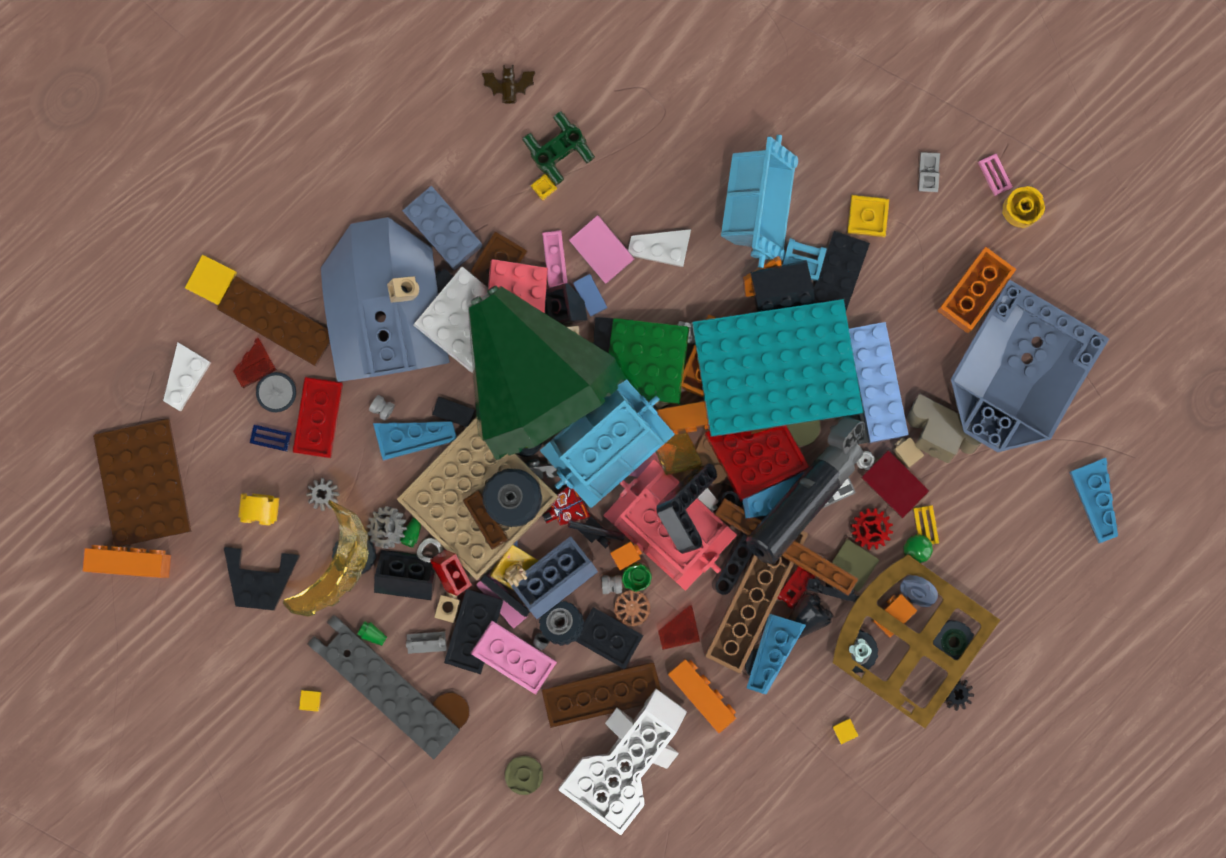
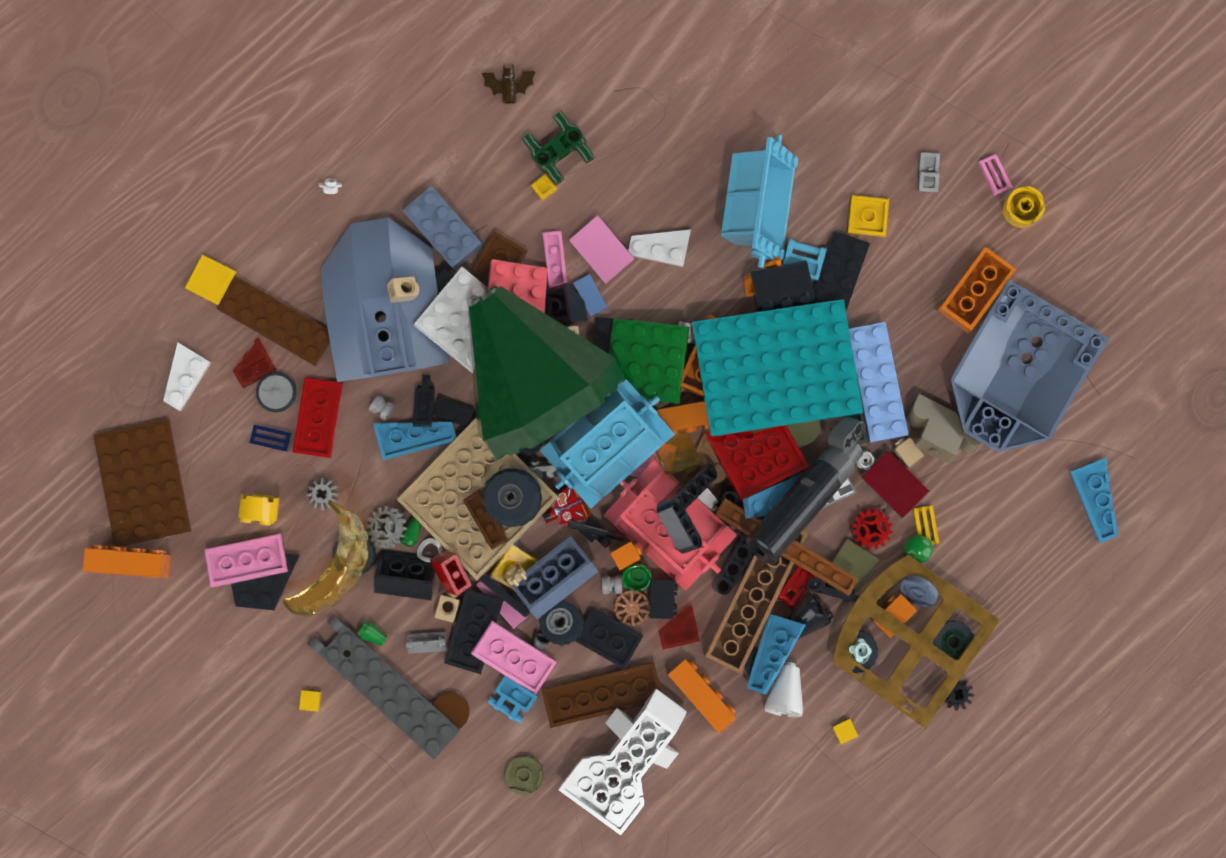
none -> bright pink tile [204,533,288,588]
none -> white plate [319,178,342,194]
none -> black hinge [412,375,435,428]
none -> dark azure plate [488,676,538,724]
none -> black brick [650,579,678,619]
none -> white cone [765,662,803,717]

